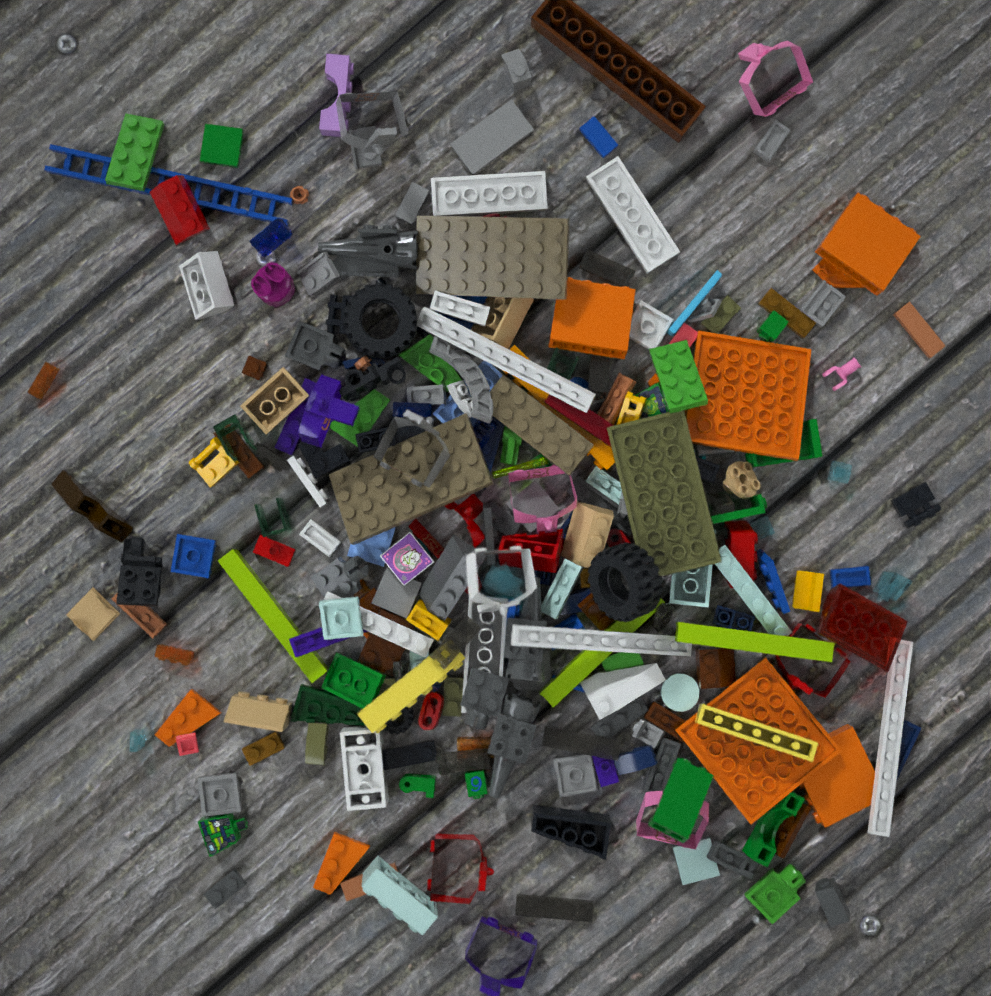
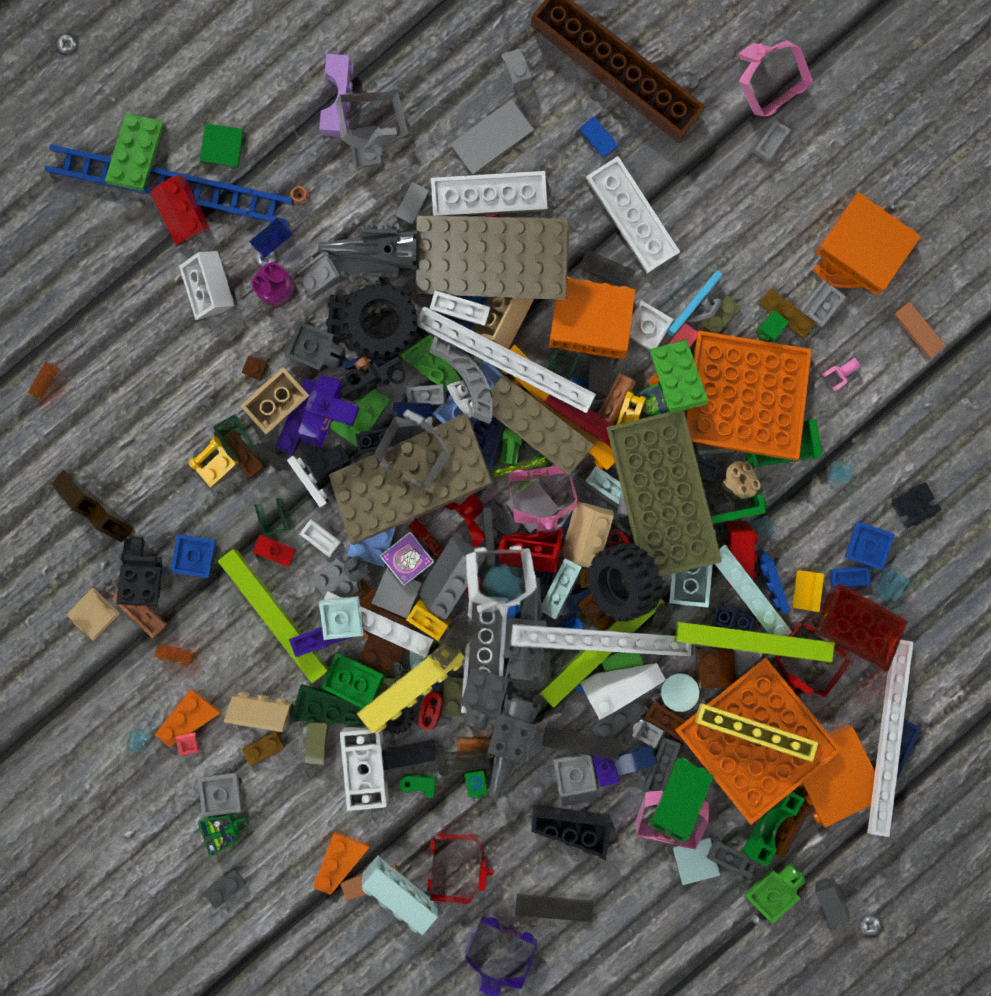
none -> blue plate [844,521,895,570]

